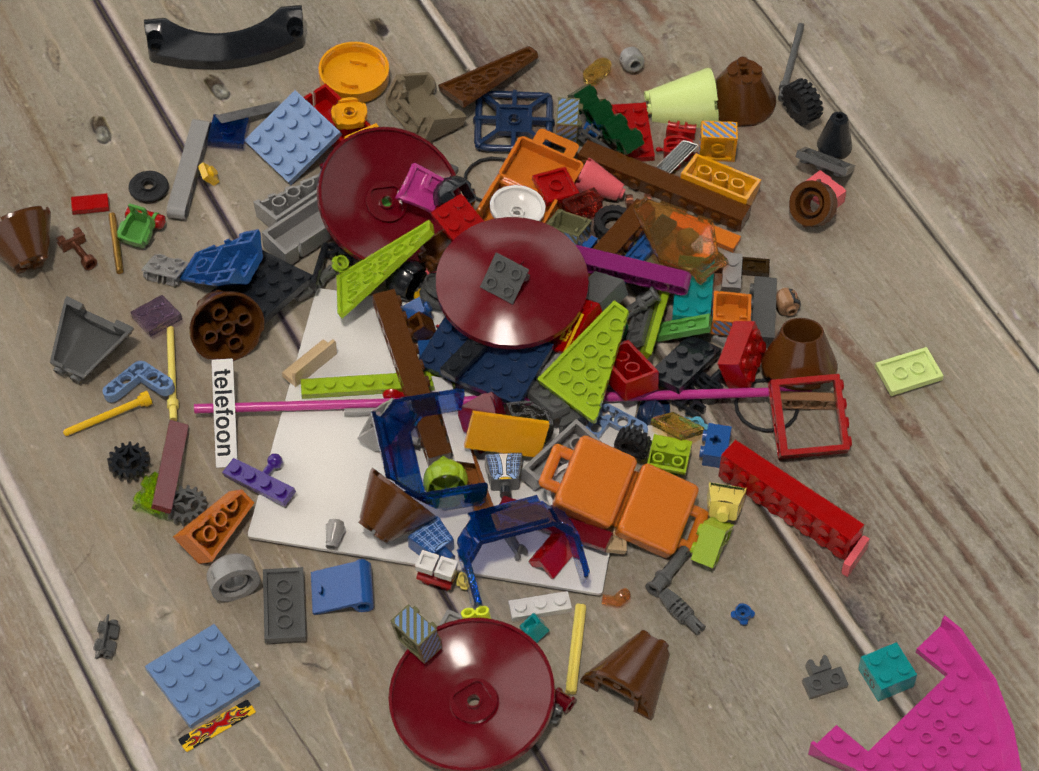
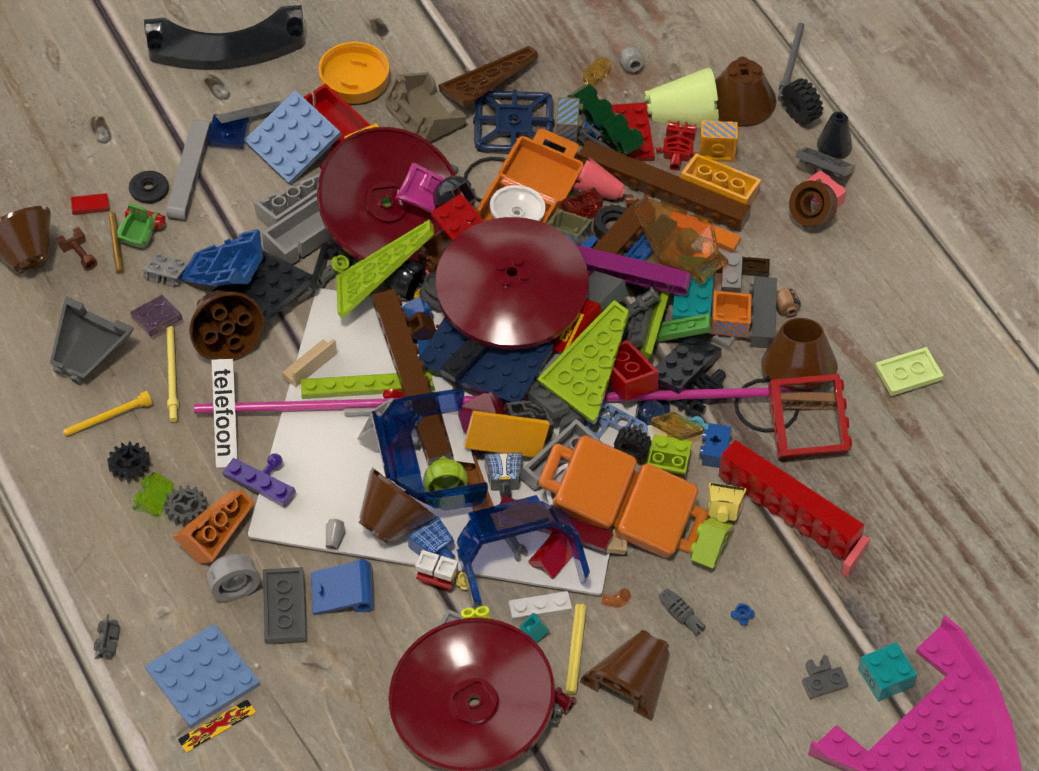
medium blue beam [102,361,175,403] -> none
dark red tile [151,420,189,514] -> none
yellow plate [198,162,219,186] -> none
light orange plate [331,97,368,130] -> none
olive container [390,604,442,664] -> none
dark grey hinge [480,252,530,304] -> none
red tile [532,167,580,207] -> none
dark grey pin [645,545,691,597] -> none
sticker [656,140,698,173] -> none
red brick [717,321,766,389] -> none

